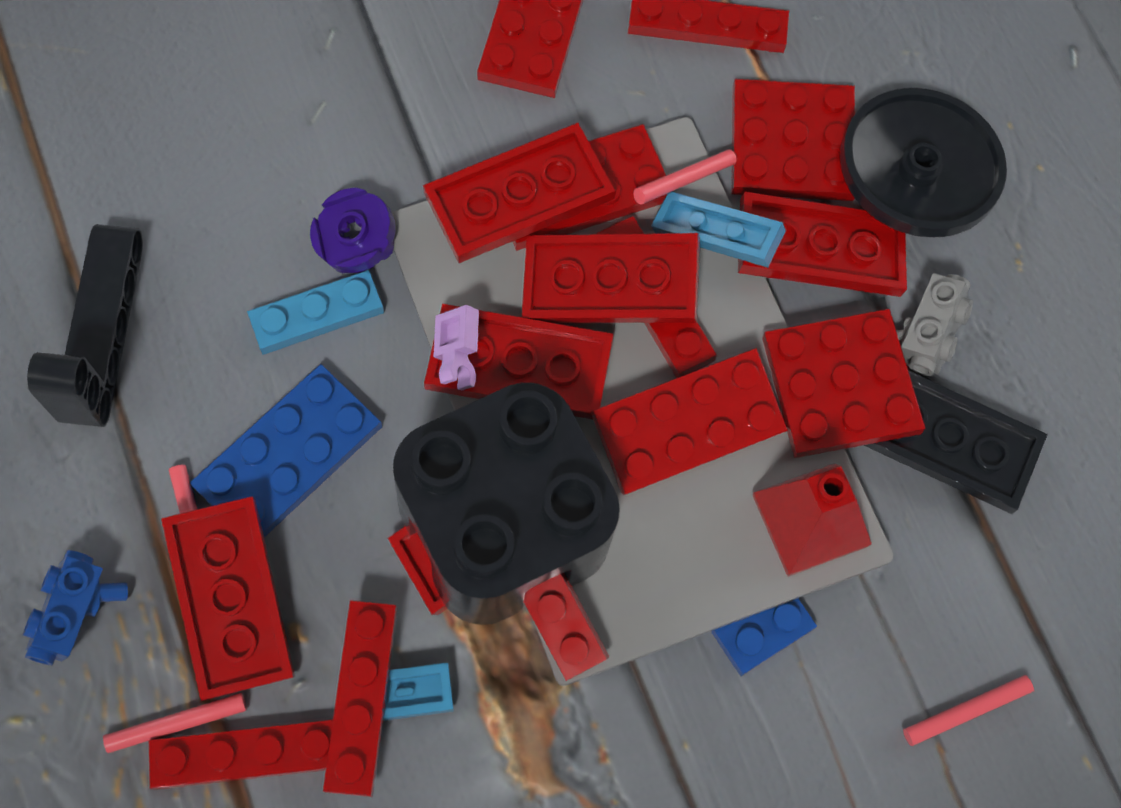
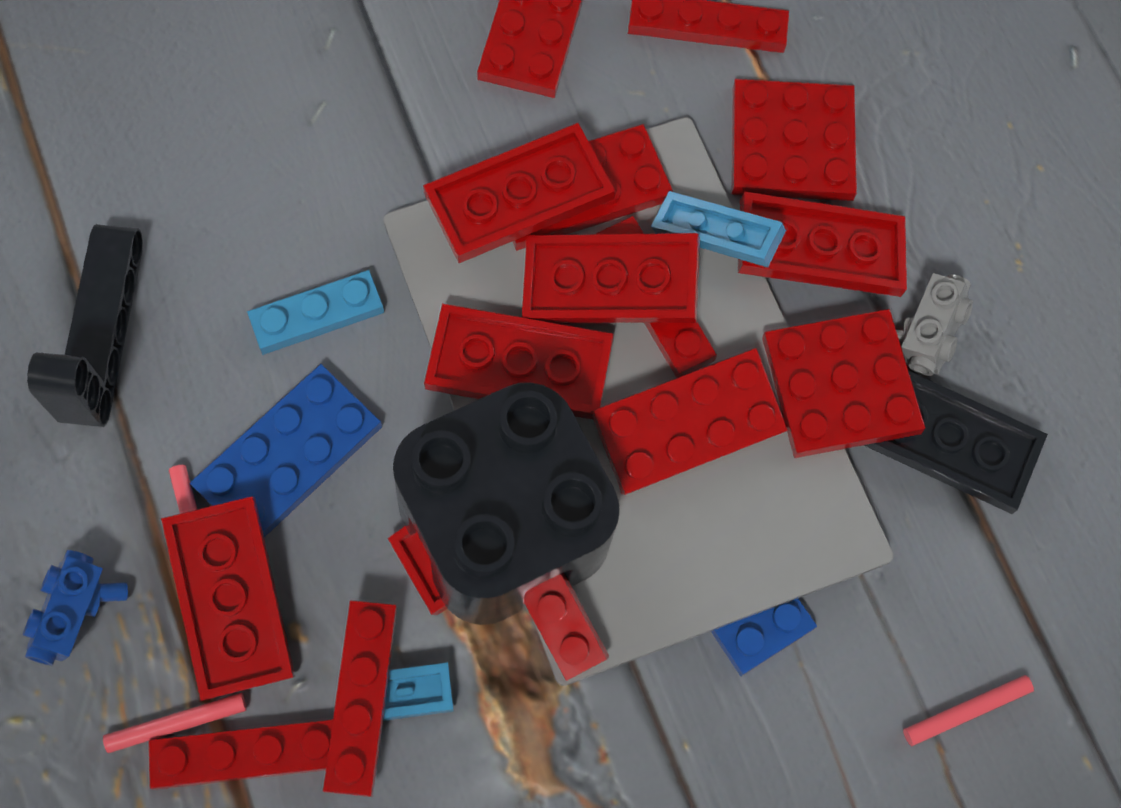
dark purple plate [310,188,396,273] -> none
lavender plate [433,305,479,391] -> none
coral bar [633,149,736,204] -> none
red slope [752,463,872,577] -> none
black dish [840,88,1007,237] -> none

